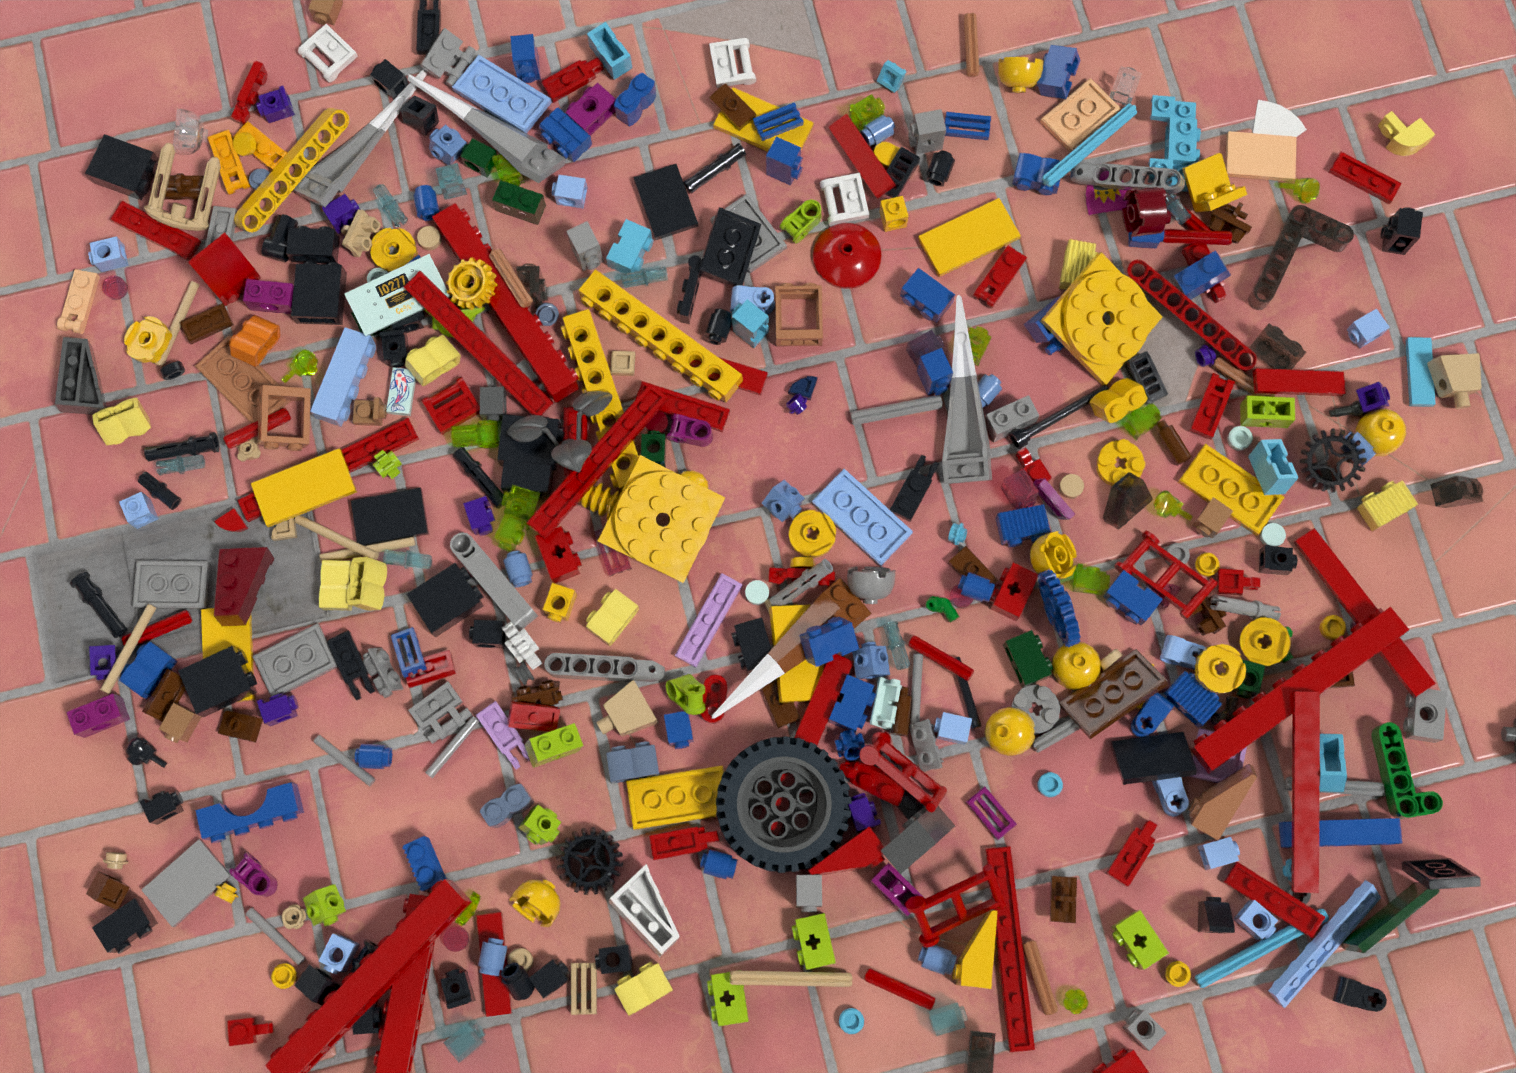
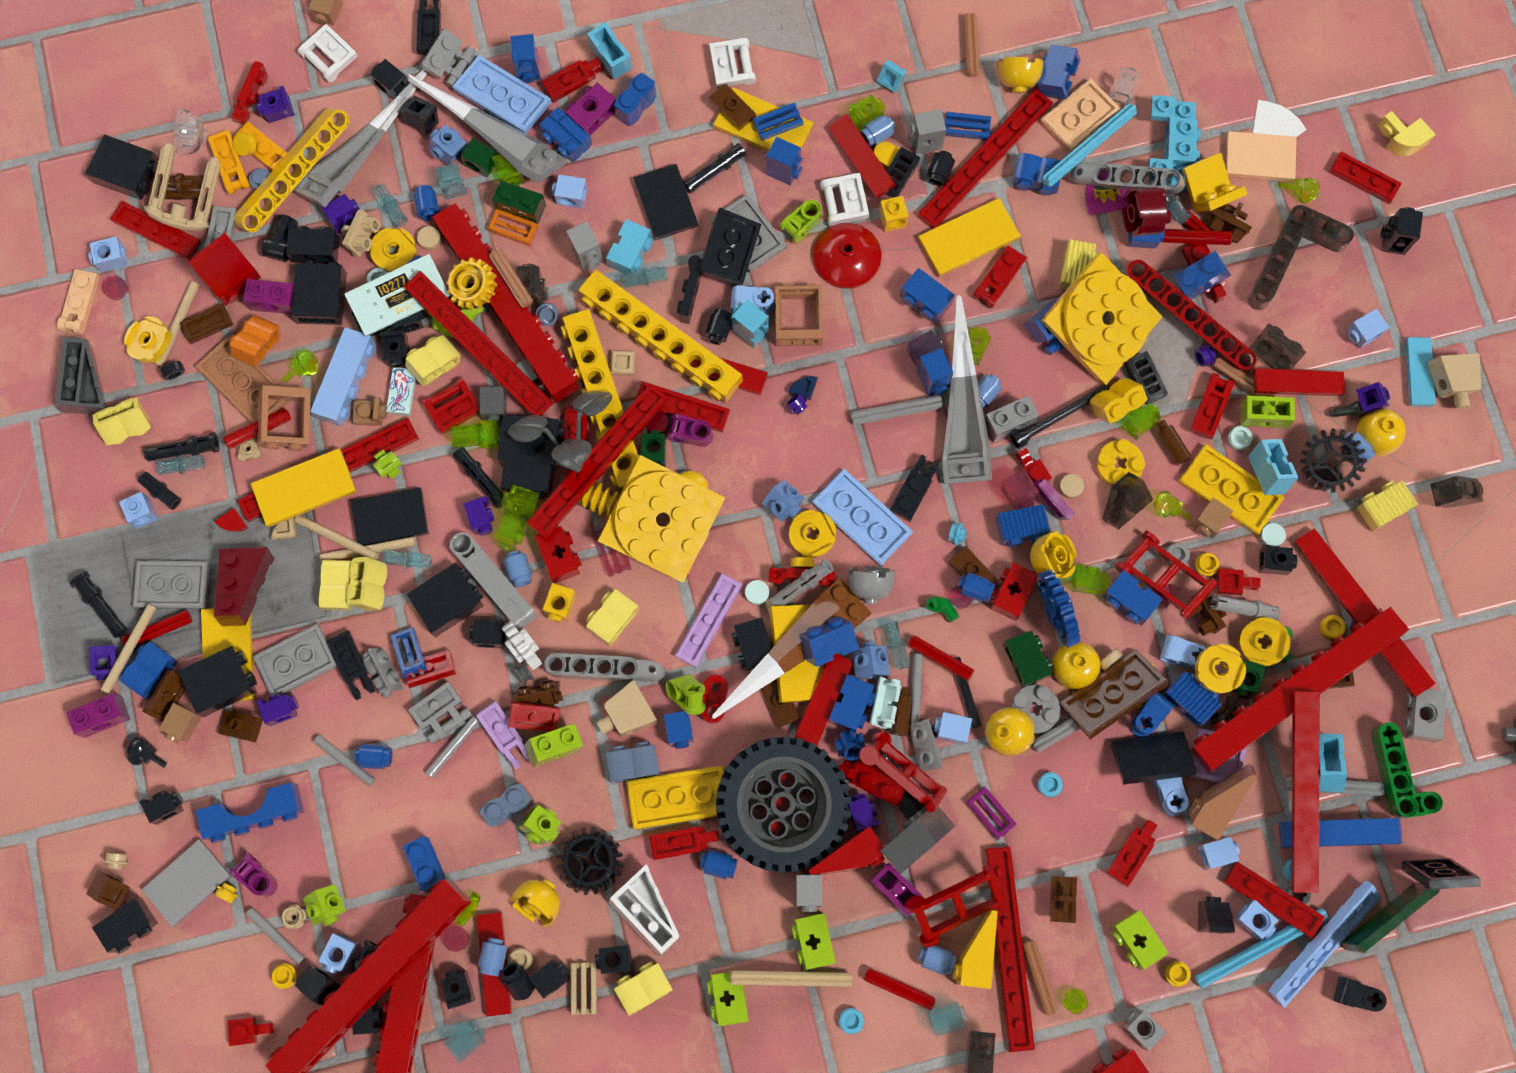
none -> orange tile [487,209,539,247]
none -> red tile [917,89,1053,229]

